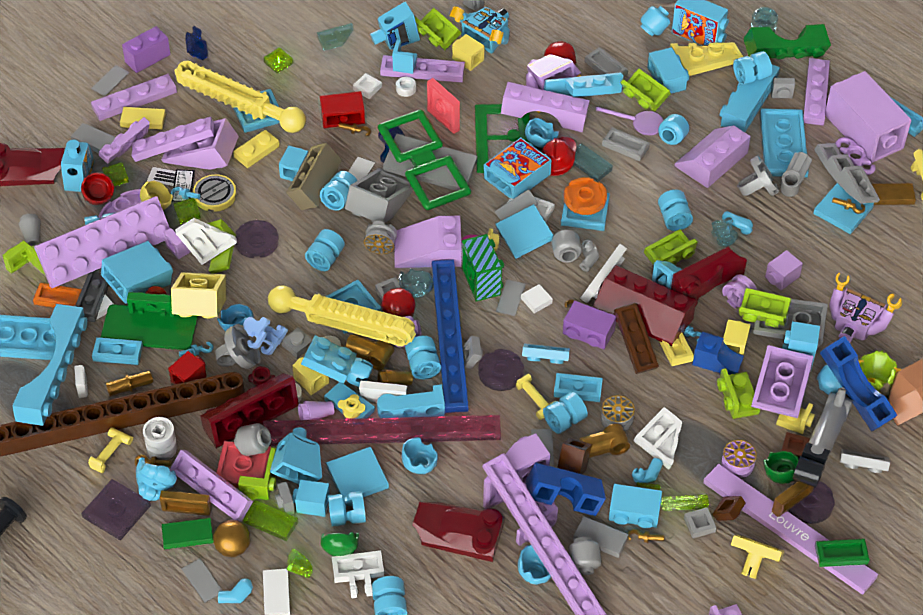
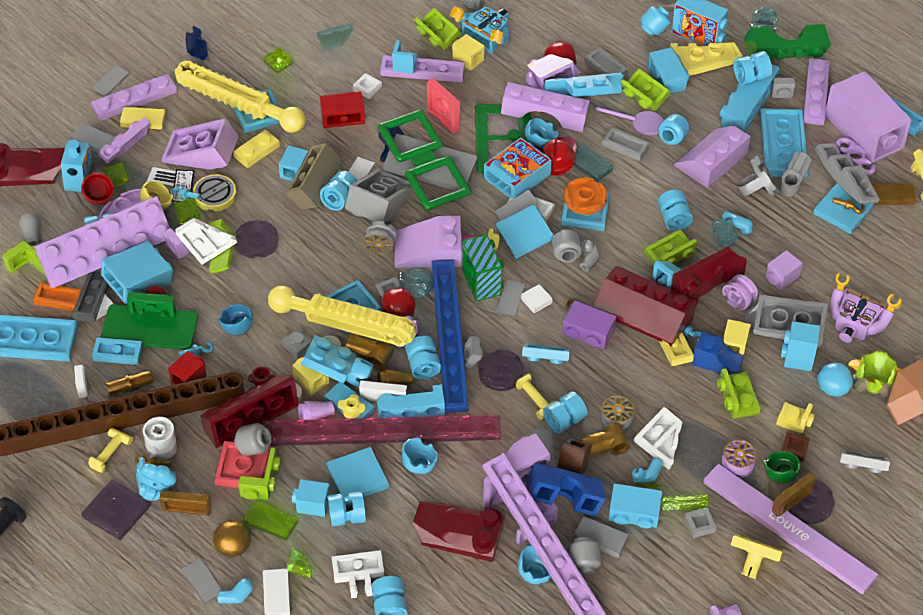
medium azure arch [12,304,88,426] -> none
medium lavender brick [122,26,170,73] -> none
lavender plate [132,116,214,162] -> none
green tile [162,518,213,550] -> none
lavender plate [170,450,253,522] -> none
light yellow brick [171,272,226,319] -> none
light grey tile [215,324,260,369] -> none
light blue piece [243,317,288,355] -> none
medium azure torso [270,427,322,484] -> none
light grey plate [275,482,295,517] -> none
medium azure wheel [305,229,345,271] -> none
green hair [321,532,359,556] -> none
pearl gold hand [338,123,371,136] -> none
medium azure torso [370,1,420,49] -> none
white tile [396,77,416,97] -> none
medium azure plate [554,373,603,402] -> none
white plate [580,244,627,303] -> none
reddish brown tile [614,303,659,374] -> none
pearl gold hand [627,529,665,543] -> none
reddish brown plate [712,496,746,521] -> none
lime bracket [738,288,791,328] -> none
lavender slope [751,345,814,418] -> none
light grey piece [793,387,853,487] -> none
green tile [815,539,869,567] -> none
blue arch [819,336,898,432] -> none

